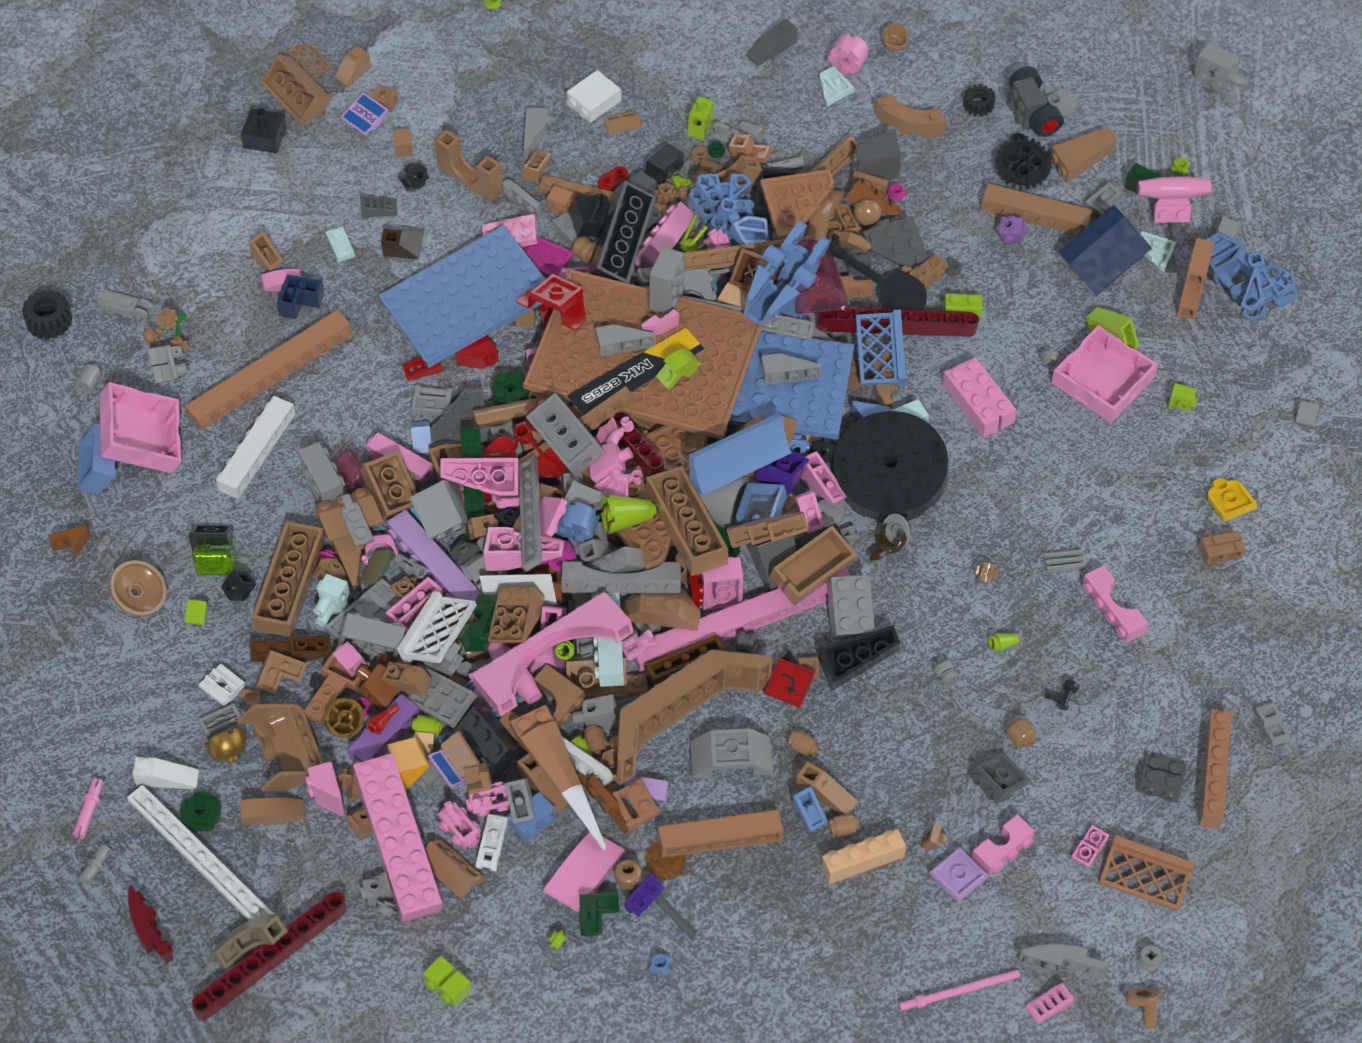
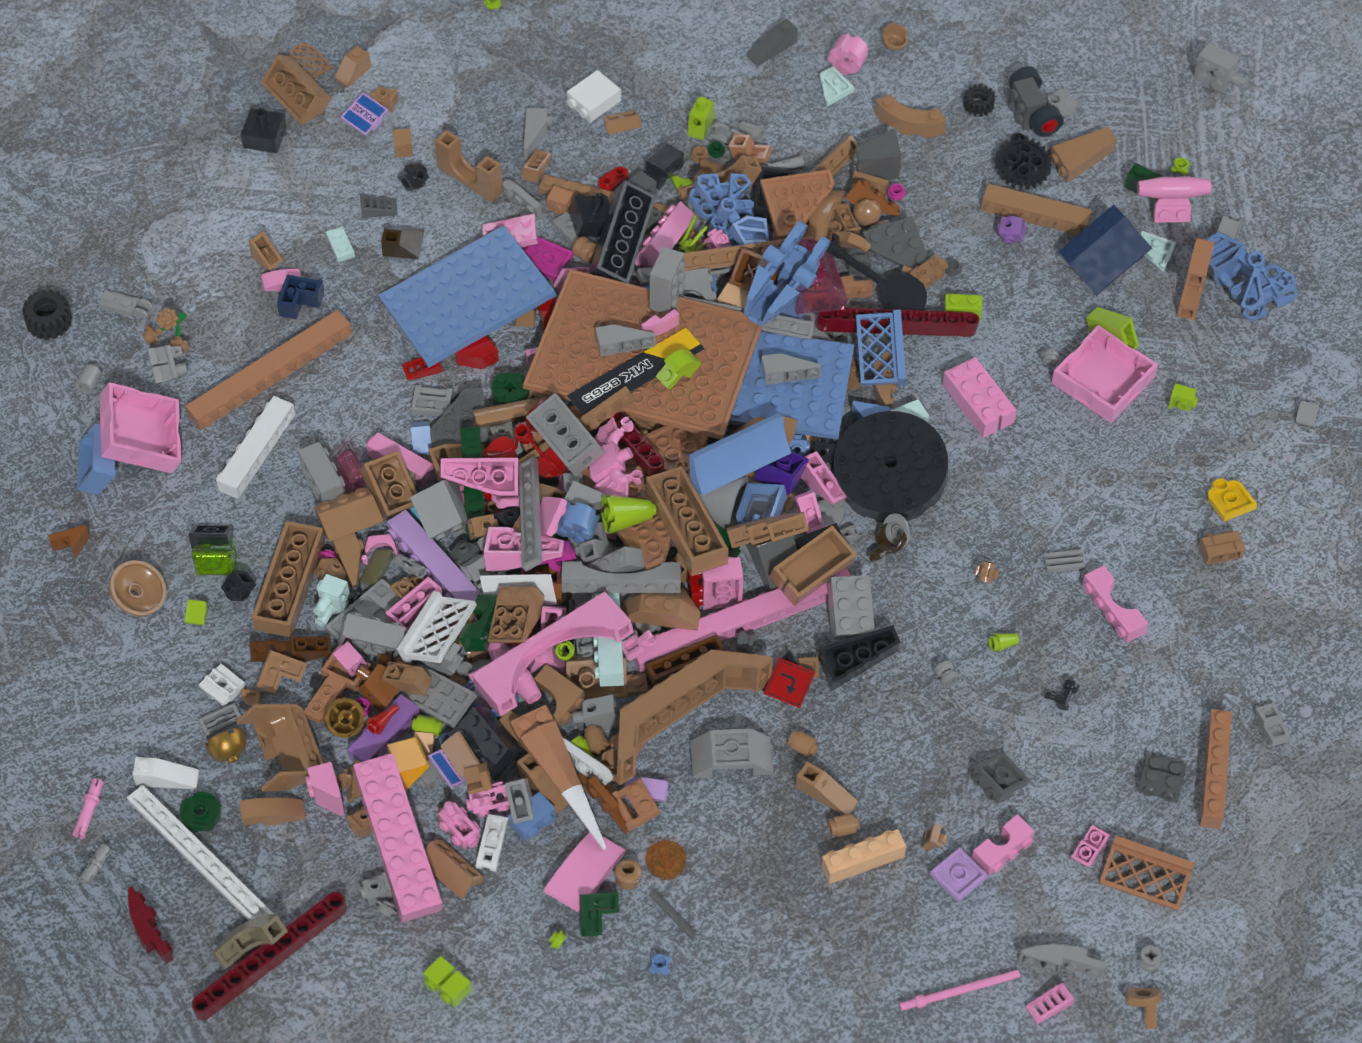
light grey hinge [341,494,374,548] -> none
red piece [516,274,586,331] -> none
dark purple hinge [624,873,665,917] -> none
medium nougat gear [655,183,677,205] -> none
nougat brick [657,810,783,858] -> none
medium blue slope [793,786,828,832] -> none
medium nougat head [1007,718,1037,748] -> none
light grey plate [1085,182,1124,217] -> none

